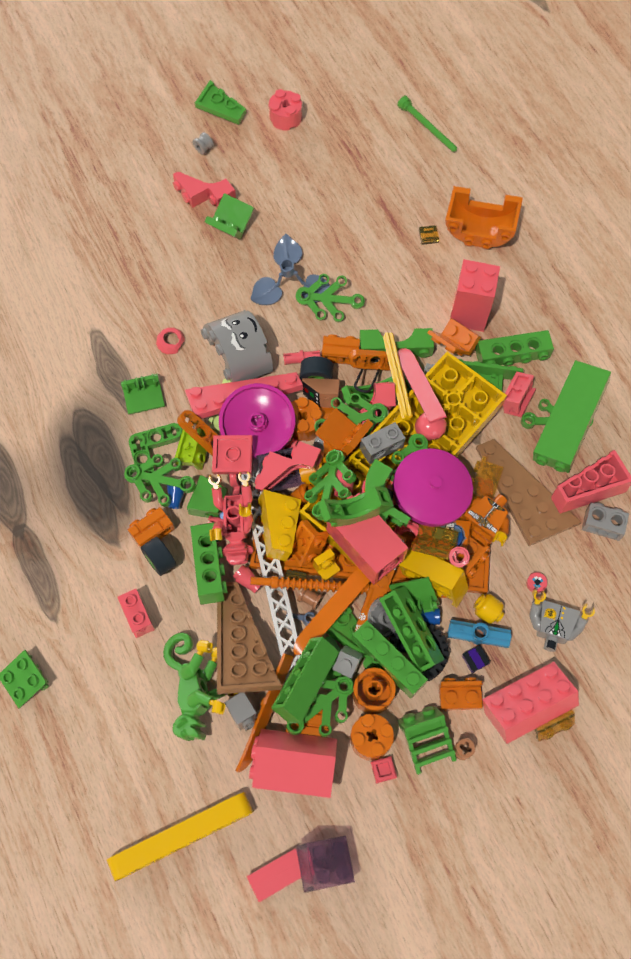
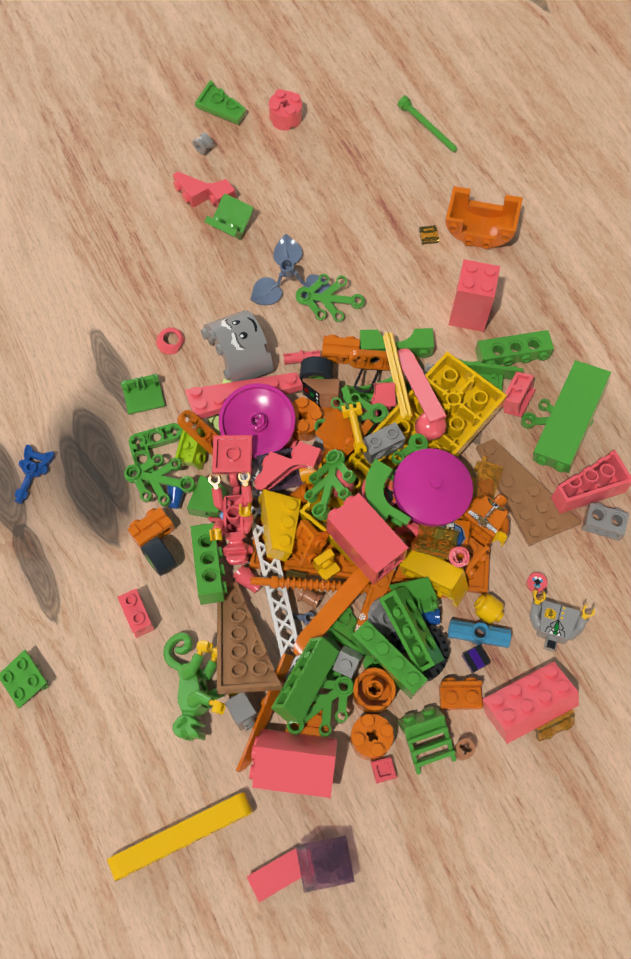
bright green arch [318,486,394,527] -> none
orange bracket [427,318,481,356] -> none
none -> blue piece [14,444,55,504]
none -> yellow hinge [341,402,367,454]

